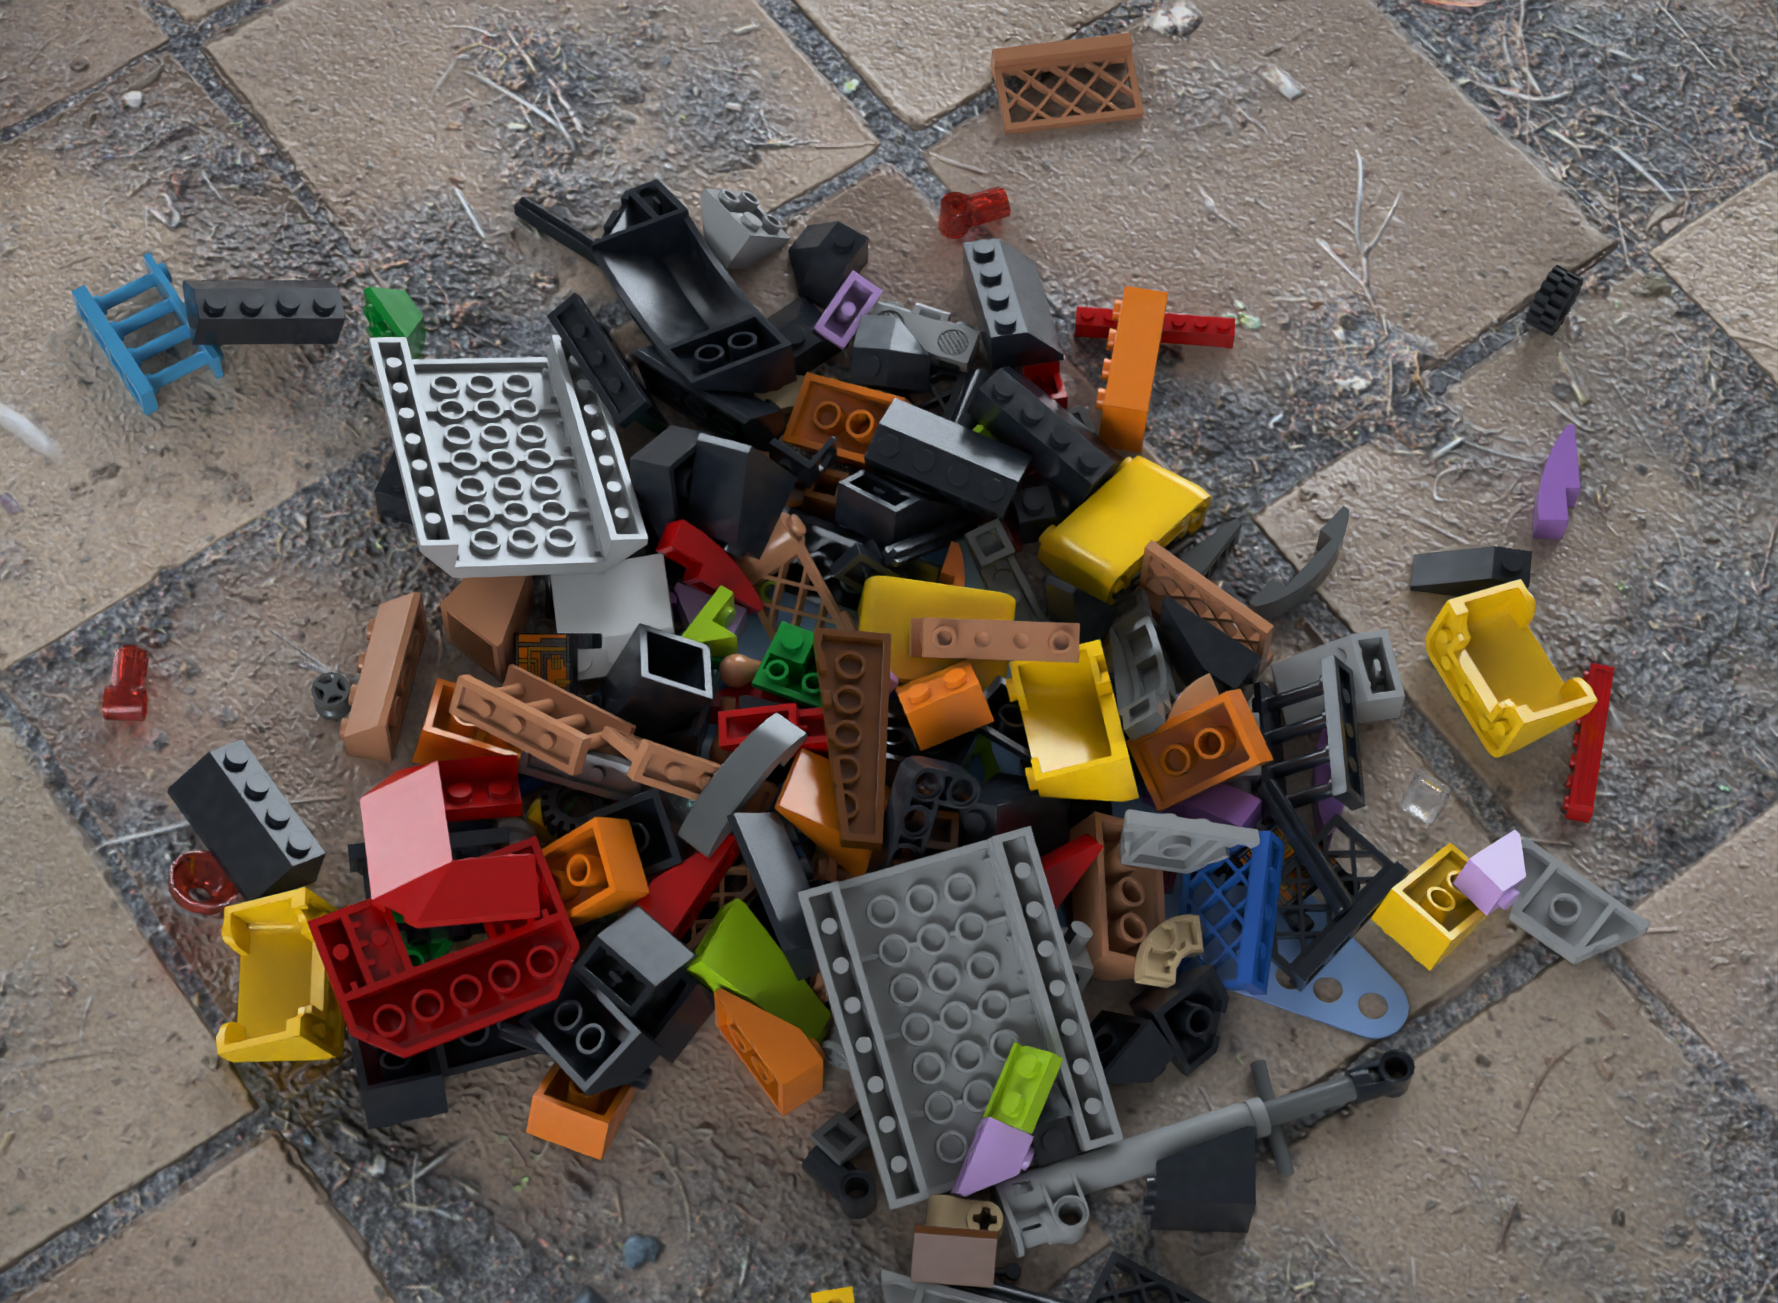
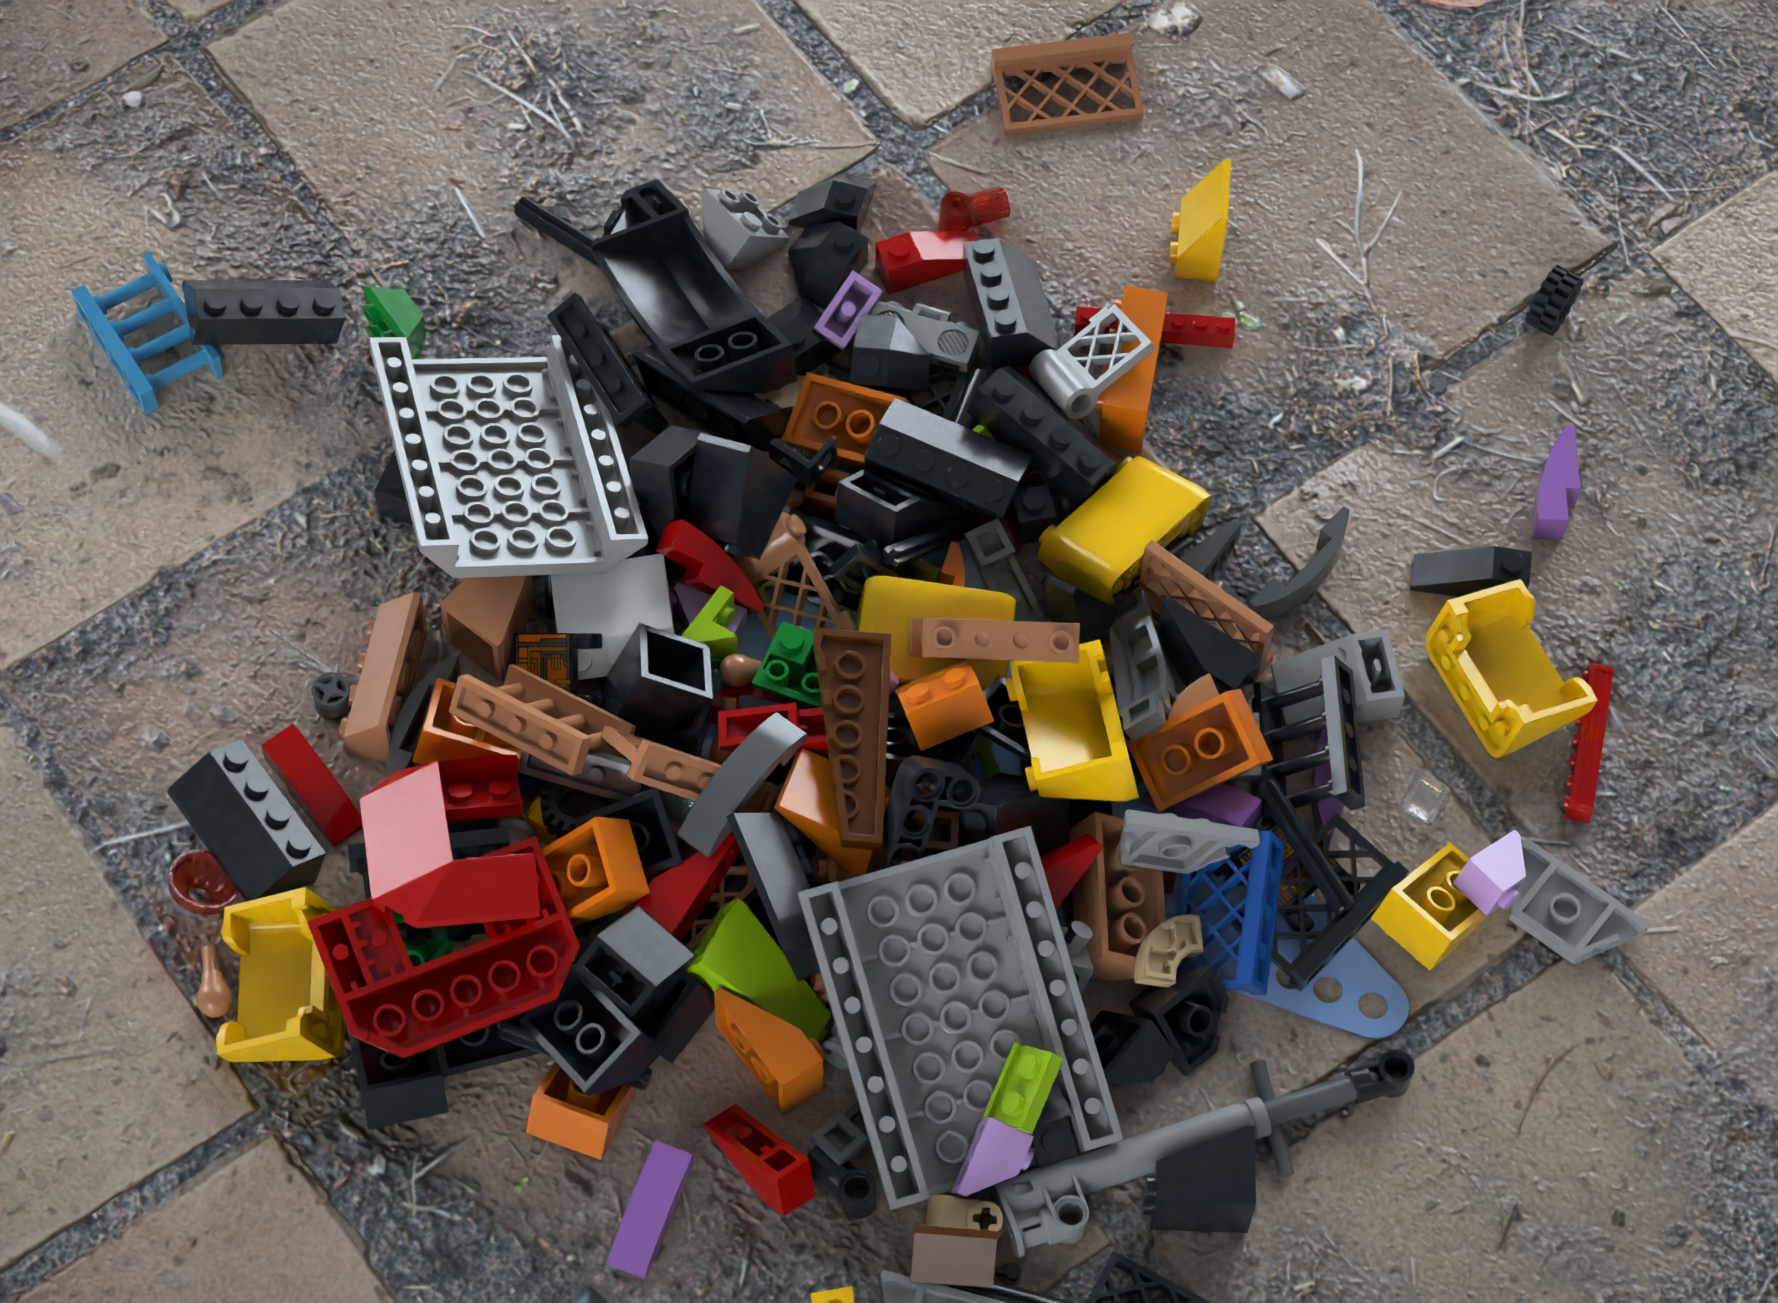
clear red piece [102,645,149,722] -> none
none -> nougat piece [197,945,233,1018]
none -> red slope [261,724,363,847]
none -> dark grey slope [388,655,461,776]
none -> medium lavender slope [607,1140,694,1280]
none -> red slope [703,1104,816,1216]
none -> black slope [788,173,877,233]
none -> red slope [875,231,979,295]
none -> light grey piece [1029,304,1156,419]
none -> yellow slope [1169,159,1231,282]

